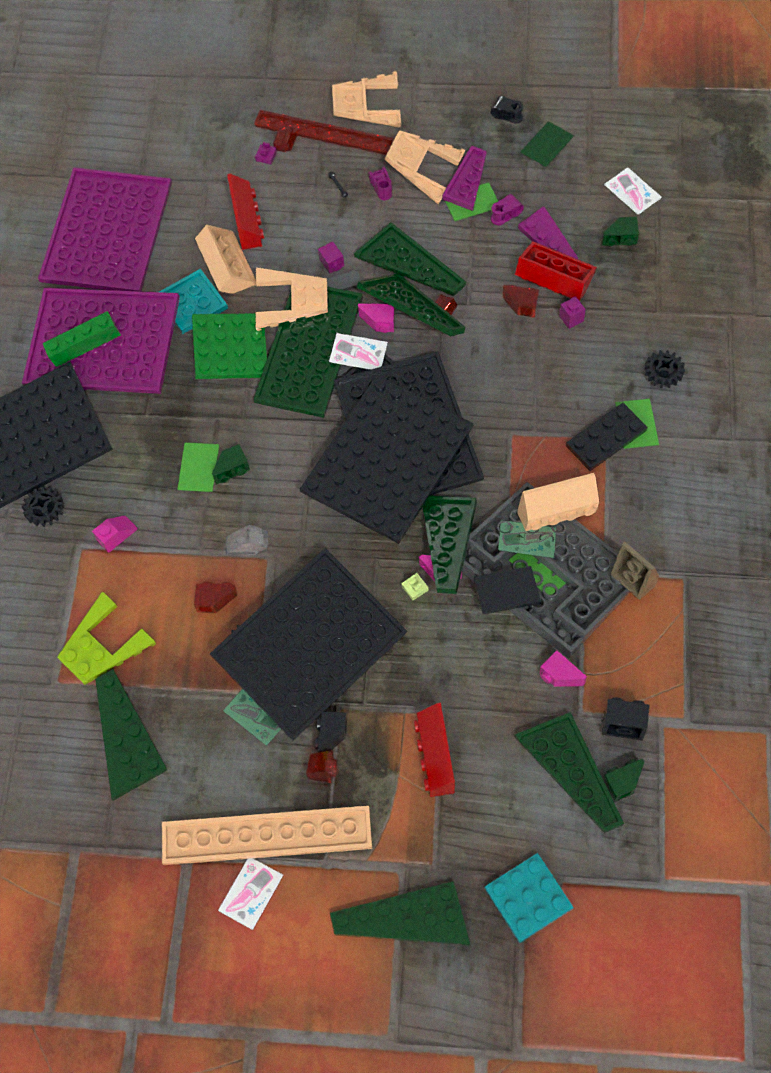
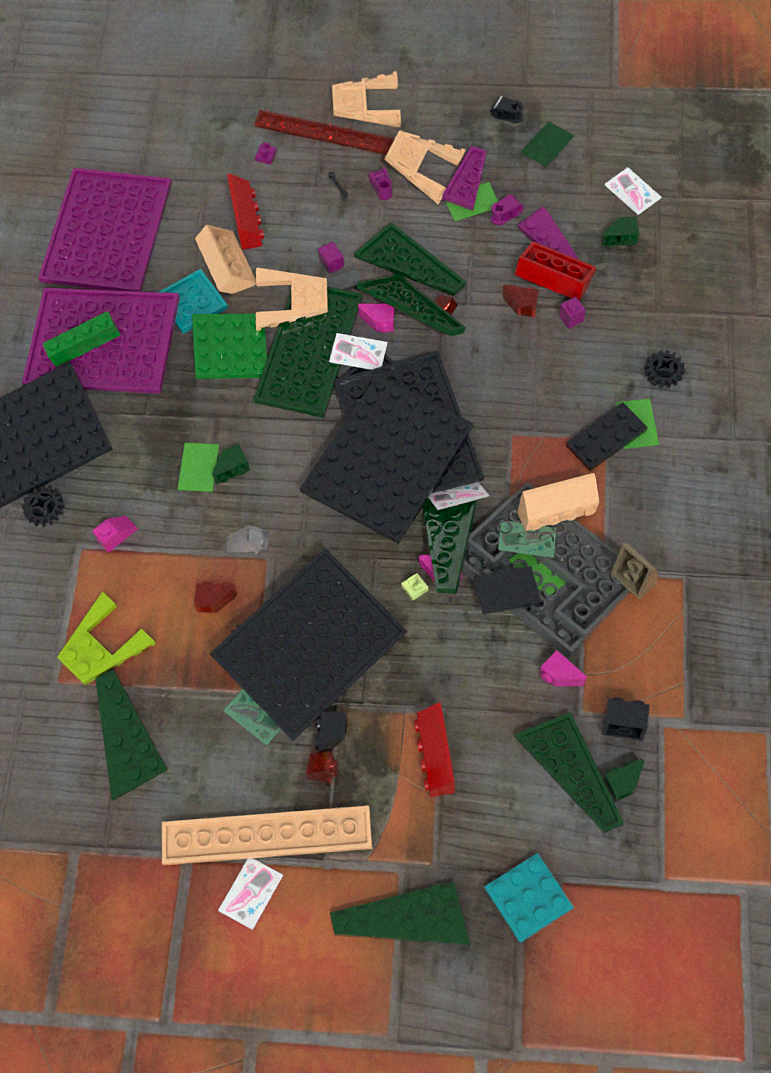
clear red piece [273,128,298,153] -> none
none -> white sticker [429,482,489,510]

